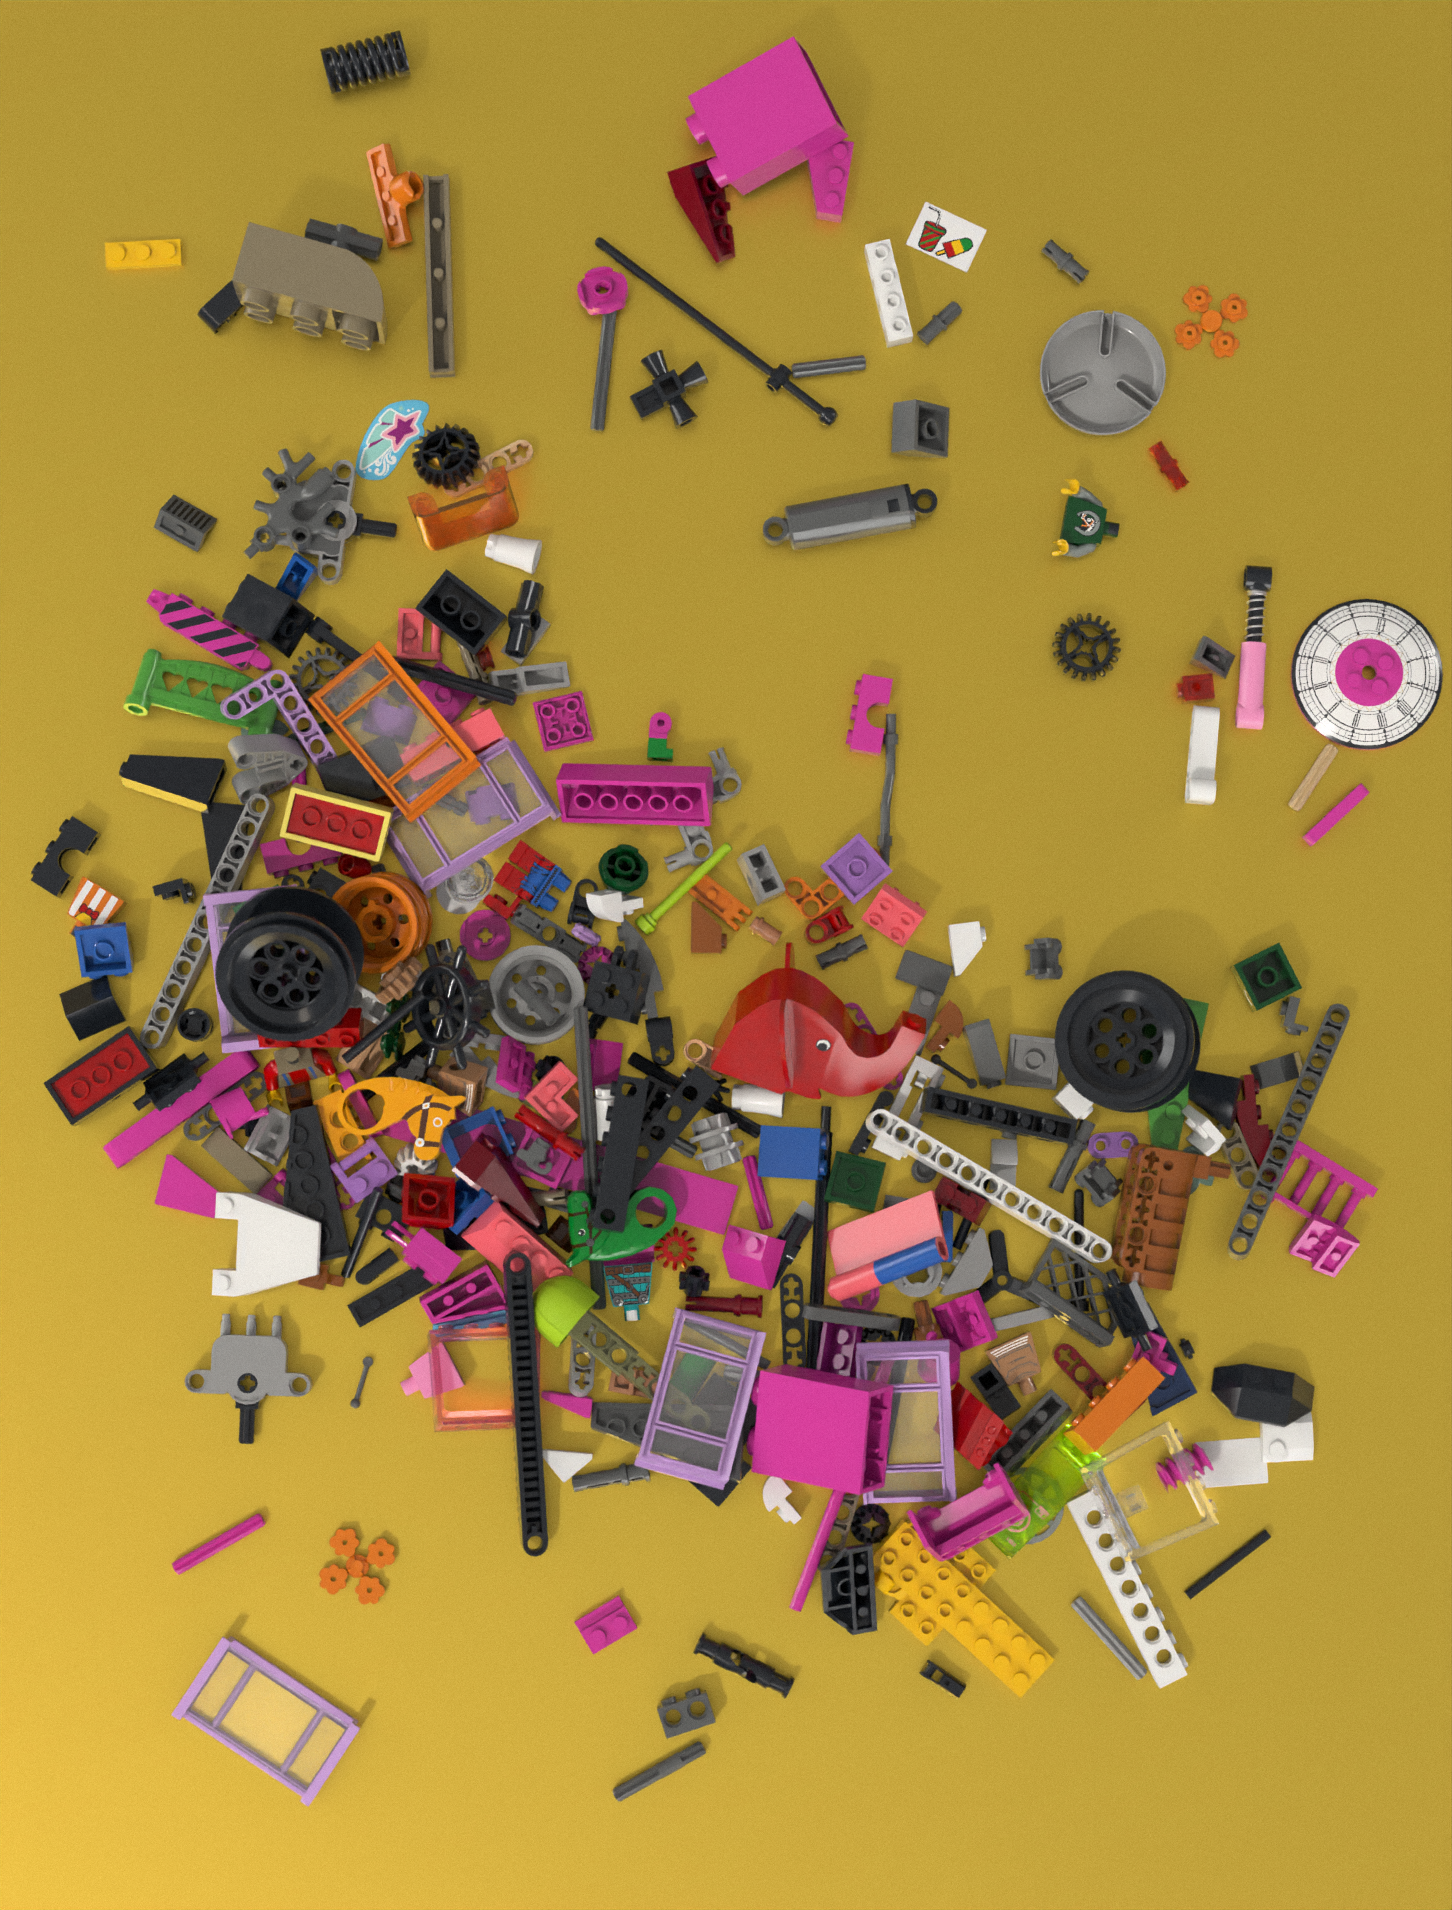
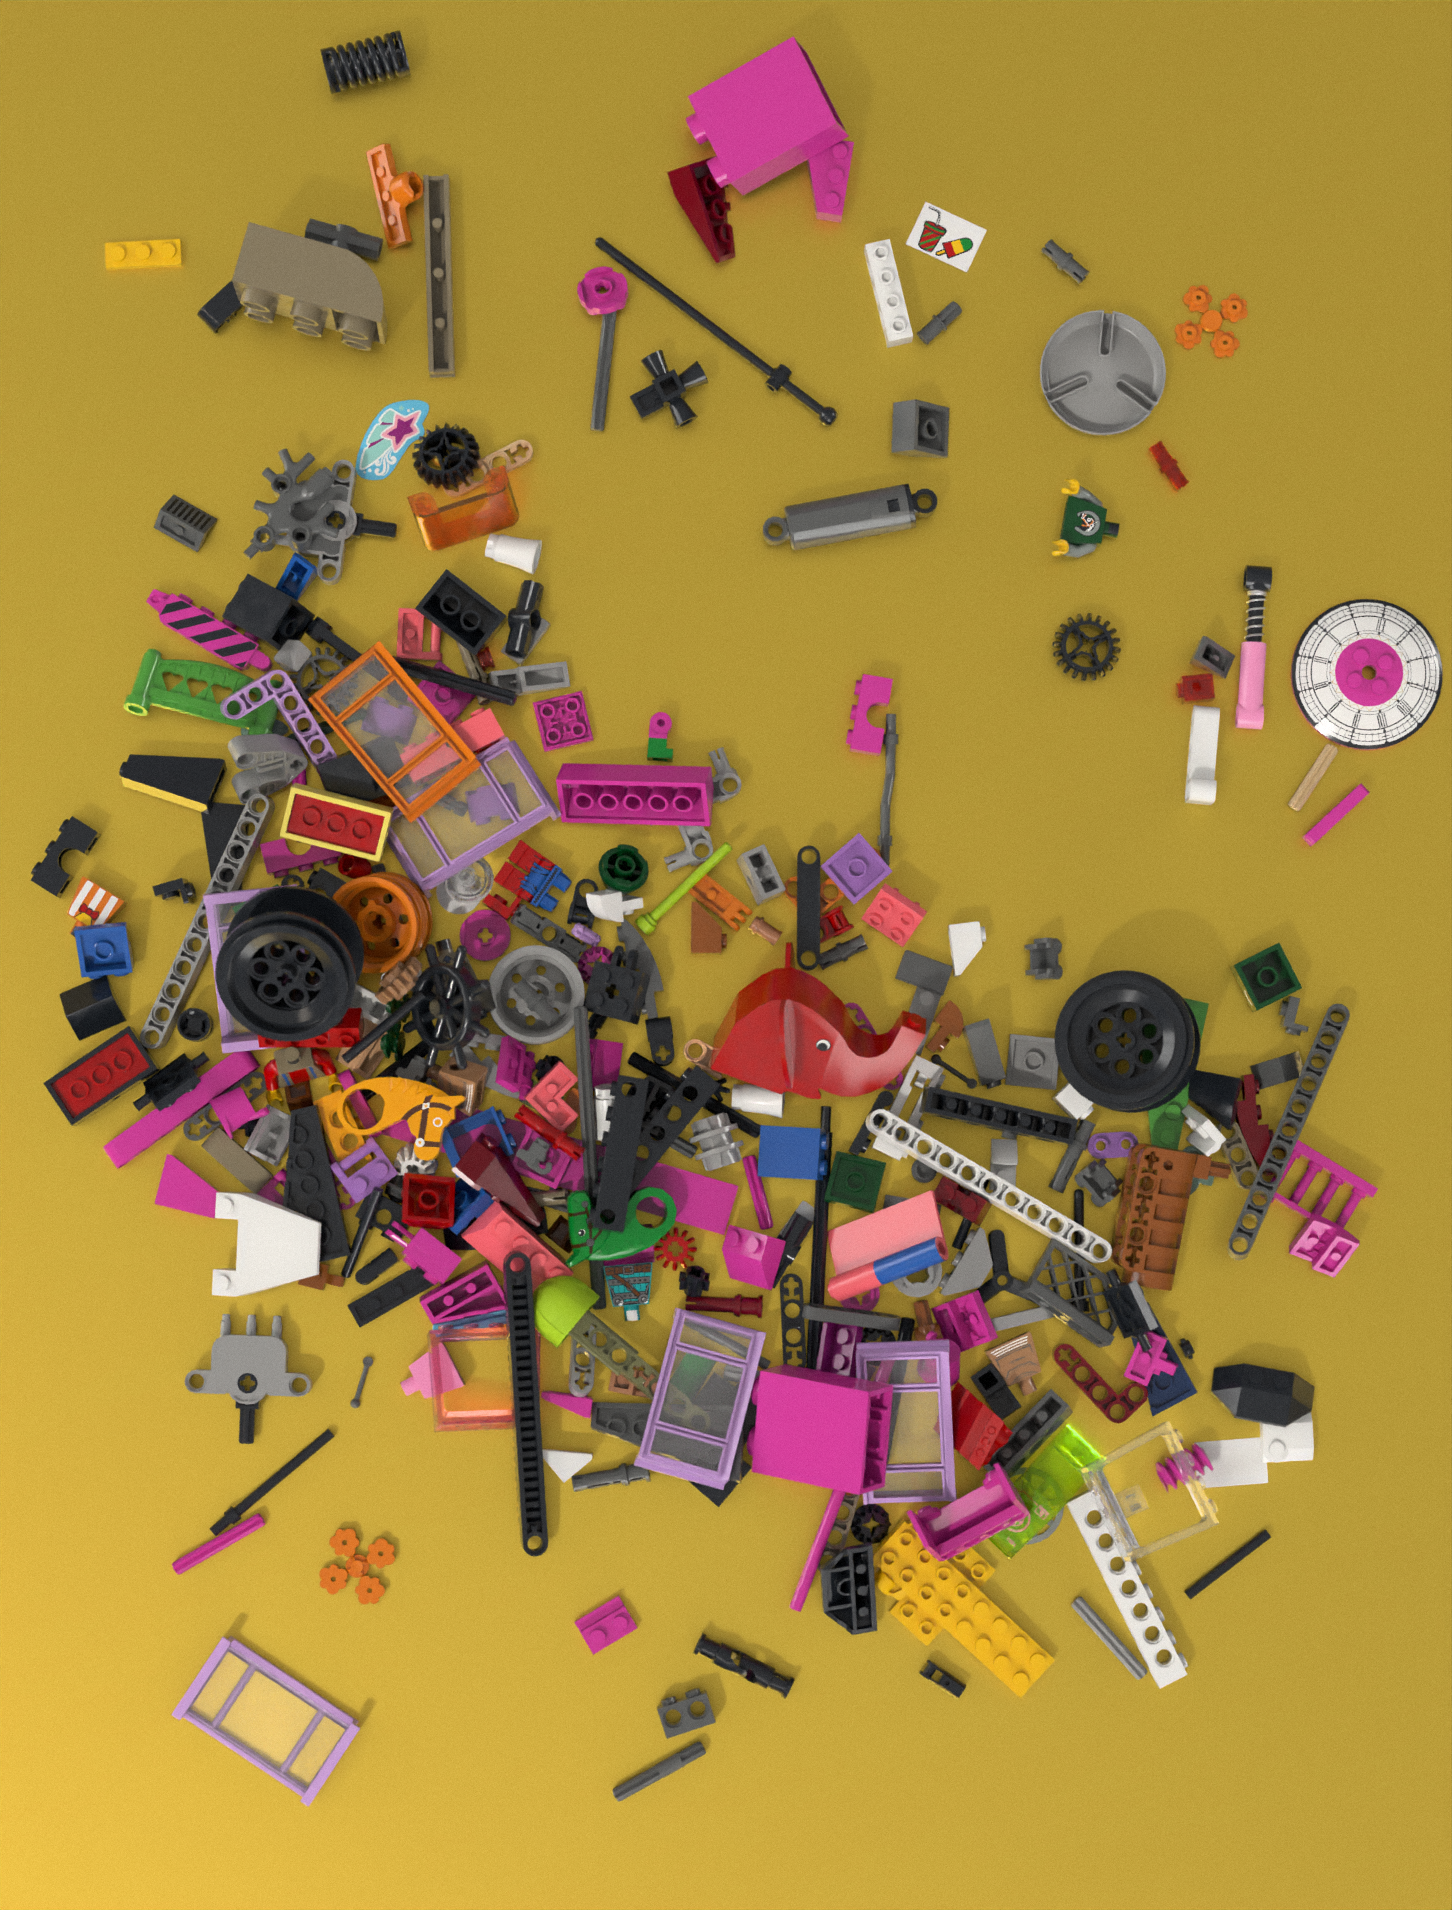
white brick [762,1476,802,1524] -> none
dark grey axle [792,355,866,378] -> none
blue plate [941,1211,953,1262] -> none
orange wedge [1063,1357,1165,1455] -> none
none -> black bar [210,1429,335,1536]
none -> light grey slope [274,640,312,672]
none -> black piece [797,846,820,971]

